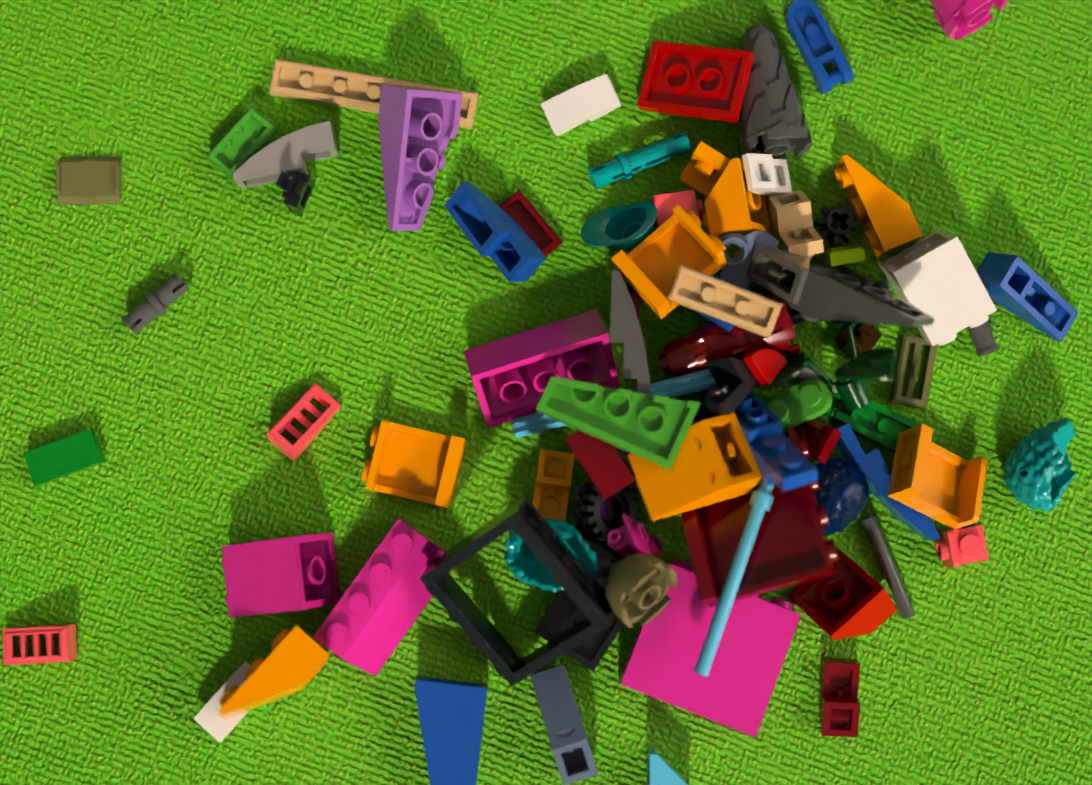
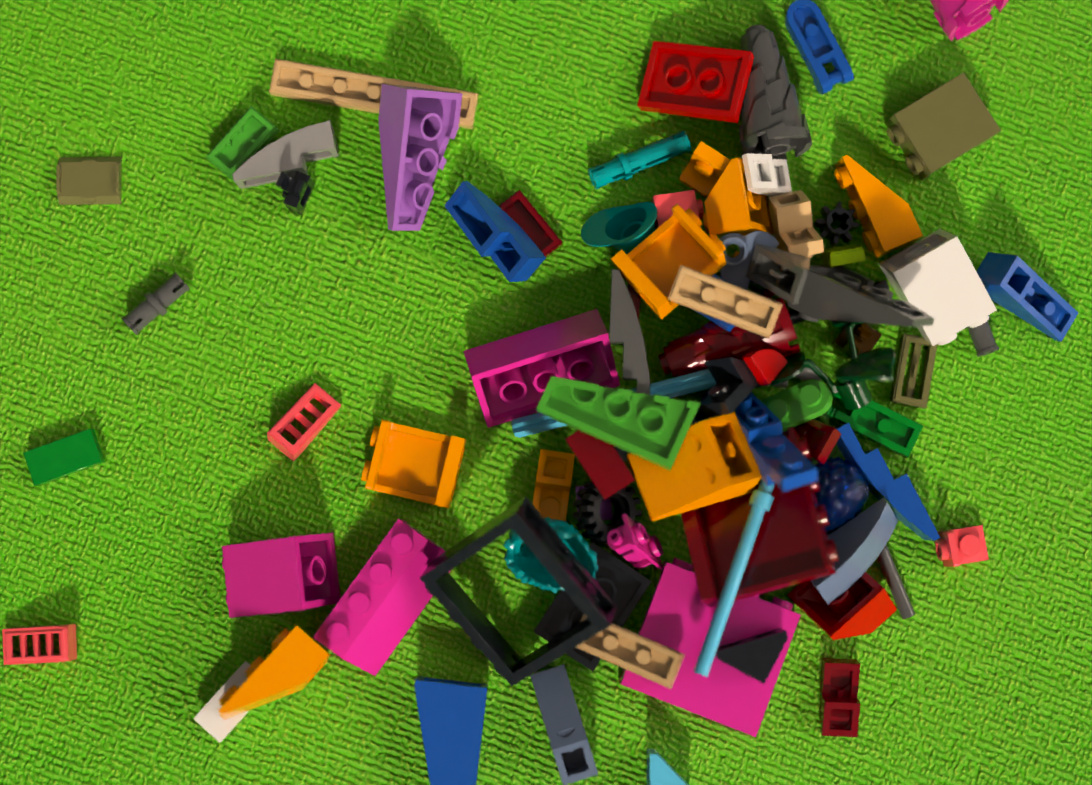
white slope [541,74,622,136] -> none
olive cylinder [604,553,678,628] -> none
light orange panel [888,423,988,529] -> none
teal piece [1003,418,1076,511] -> none
none -> tan tile [576,614,686,689]
none -> black slope [715,628,788,684]
none -> sand blue slope [810,498,898,605]
none -> olive panel [886,72,1001,180]

